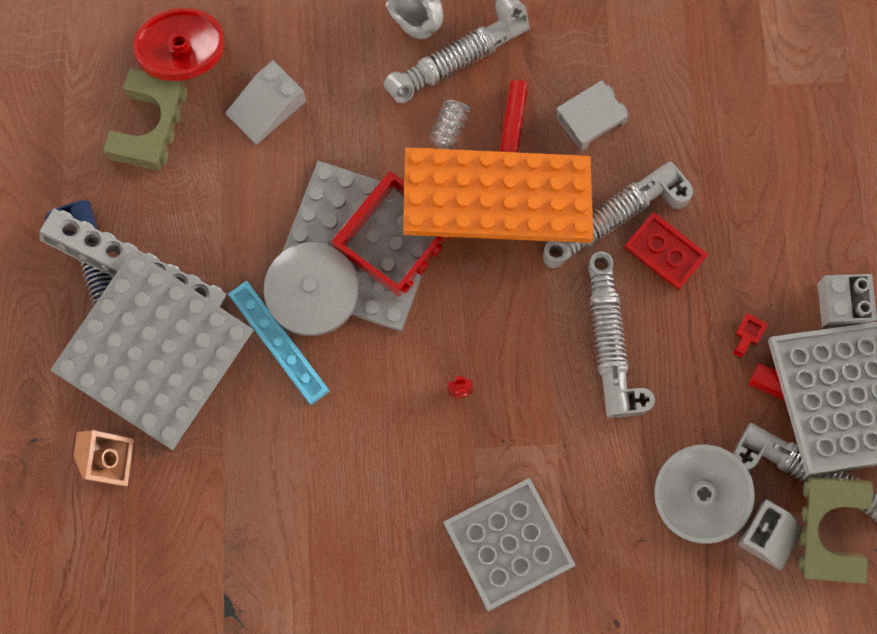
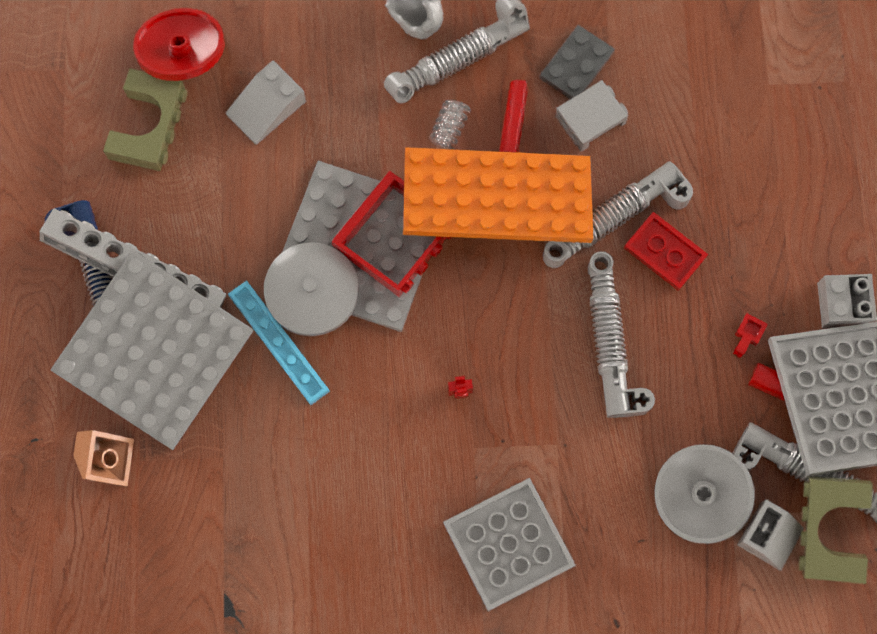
none -> dark grey plate [539,25,615,99]

